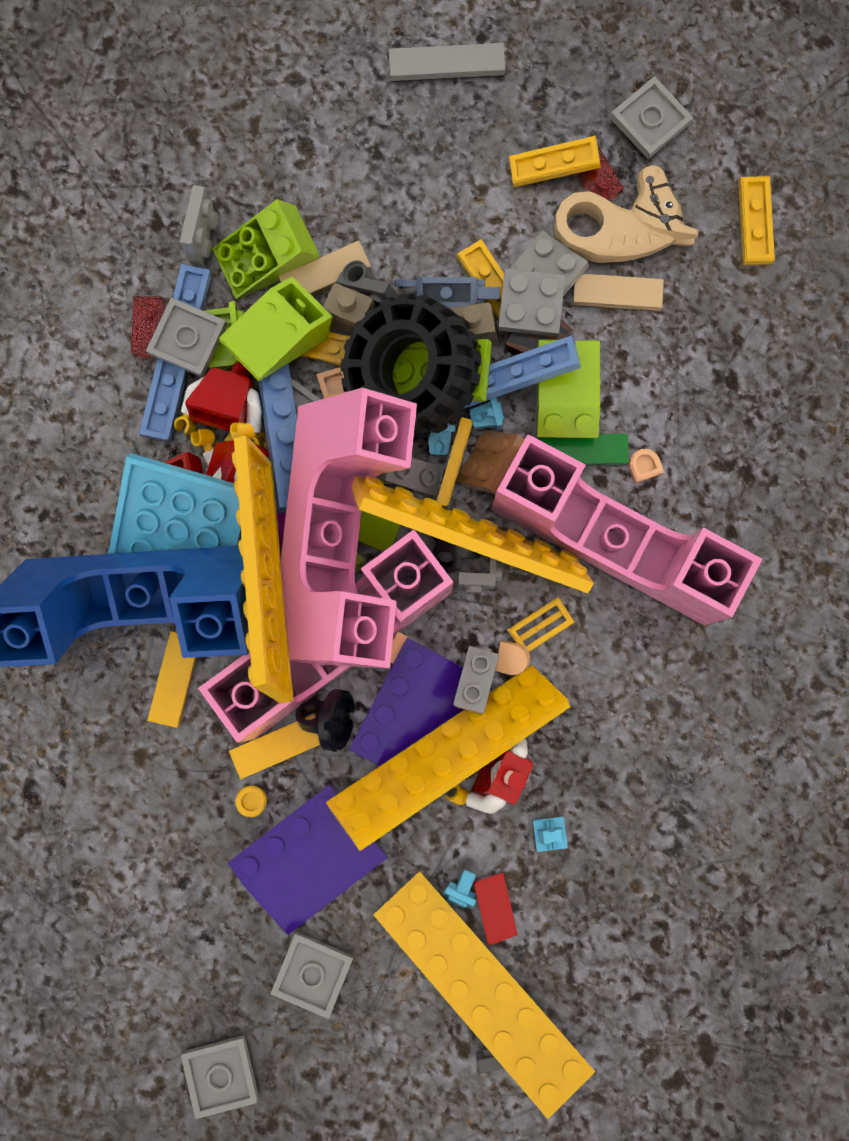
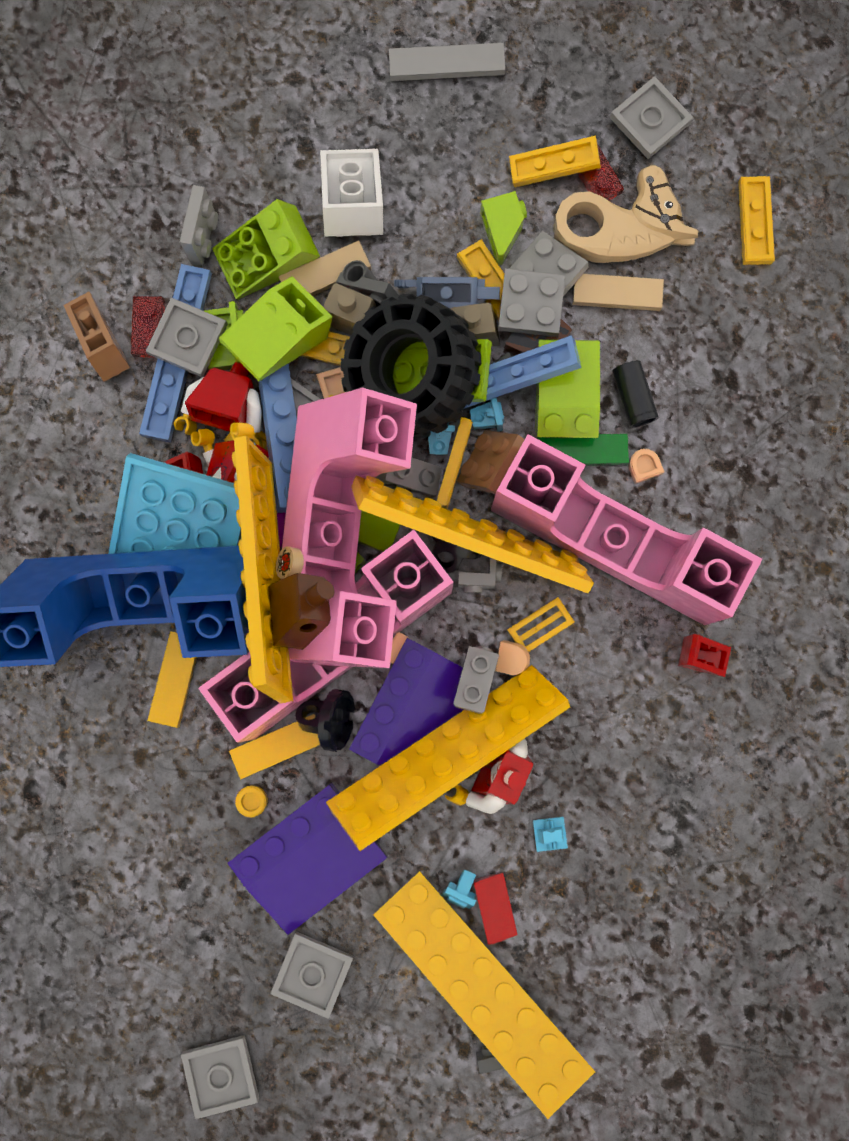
none -> medium nougat slope [63,292,130,382]
none -> reddish brown torso [269,573,335,650]
none -> tan tile [276,546,304,579]
none -> white slope [320,149,383,237]
none -> lime slope [480,191,527,266]
none -> black pin [612,360,659,428]
none -> red slope [678,634,731,677]

